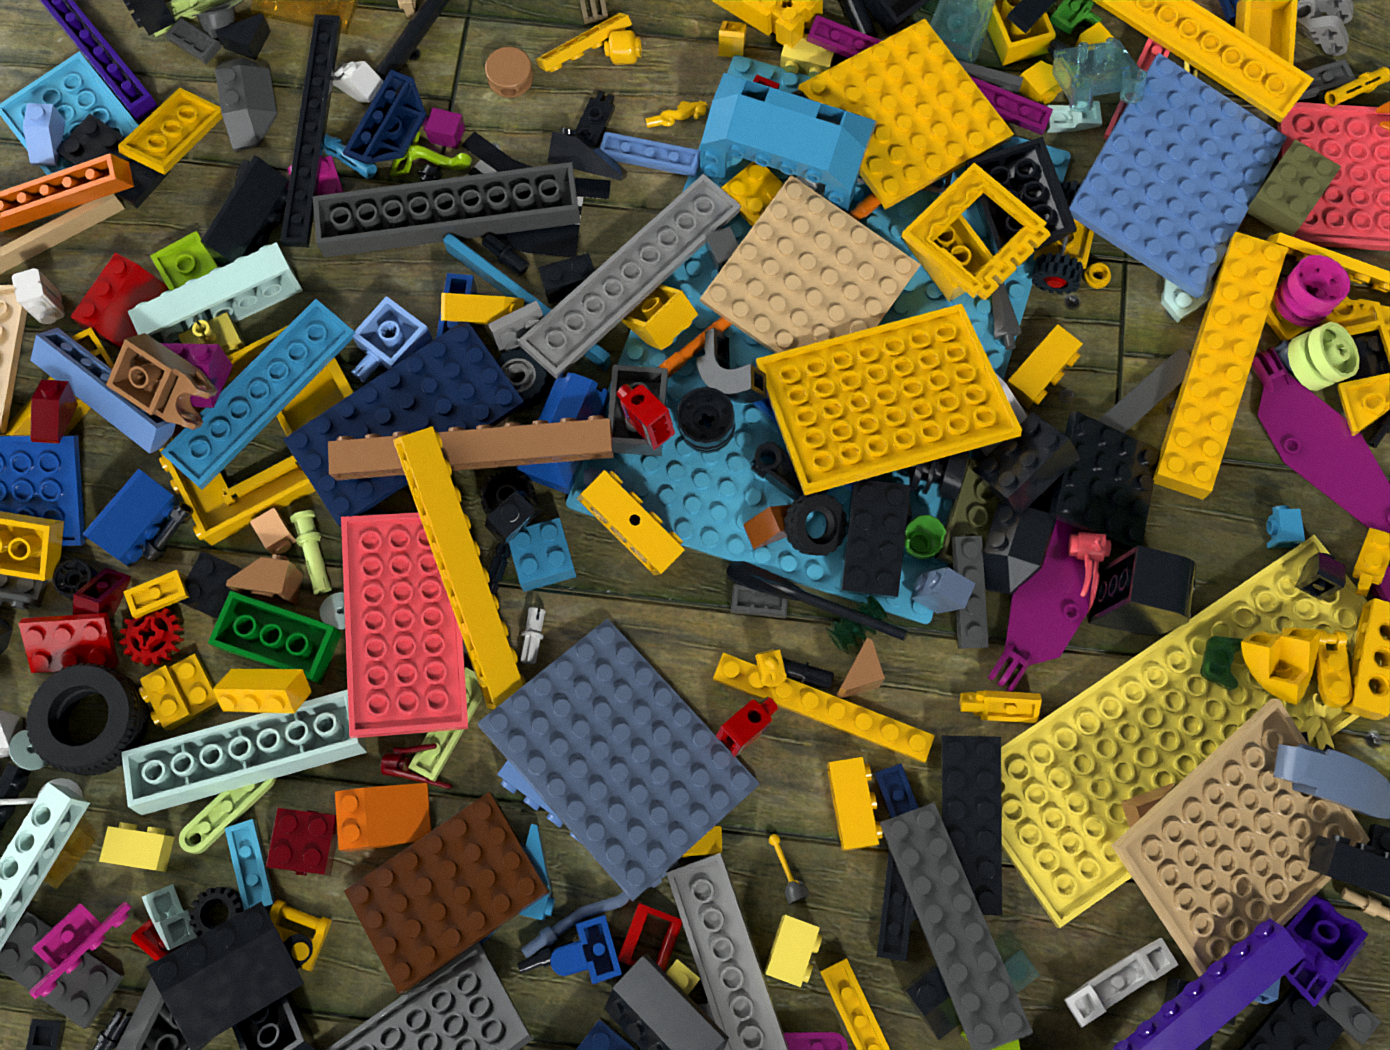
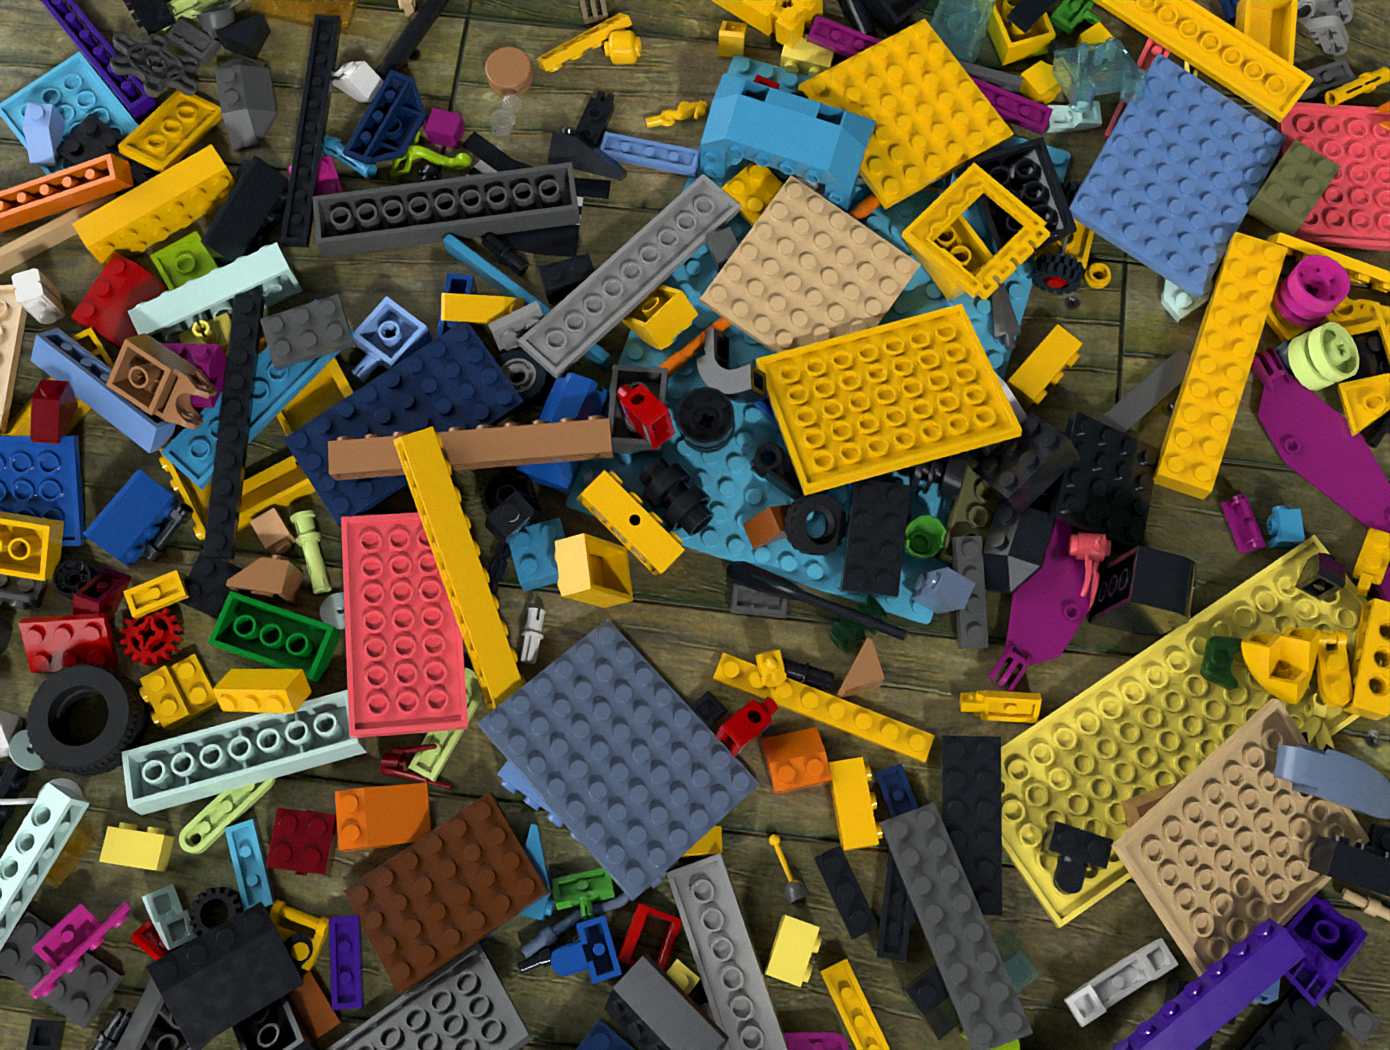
none -> yellow brick [72,144,235,268]
none -> dark grey plate [110,33,200,97]
none -> black plate [203,295,265,559]
none -> dark grey plate [260,294,355,371]
none -> dark orange tile [288,971,343,1040]
none -> dark purple plate [329,915,364,1010]
none -> clear plate [490,93,522,136]
none -> bright green plate [552,868,615,921]
none -> yellow piece [554,533,633,608]
none -> black piece [639,458,714,537]
none -> black tile [690,690,727,729]
none -> orange slope [761,727,832,795]
none -> black plate [813,845,879,940]
none -> black brick [1041,821,1114,894]
none -> magenta hinge [1220,494,1266,554]

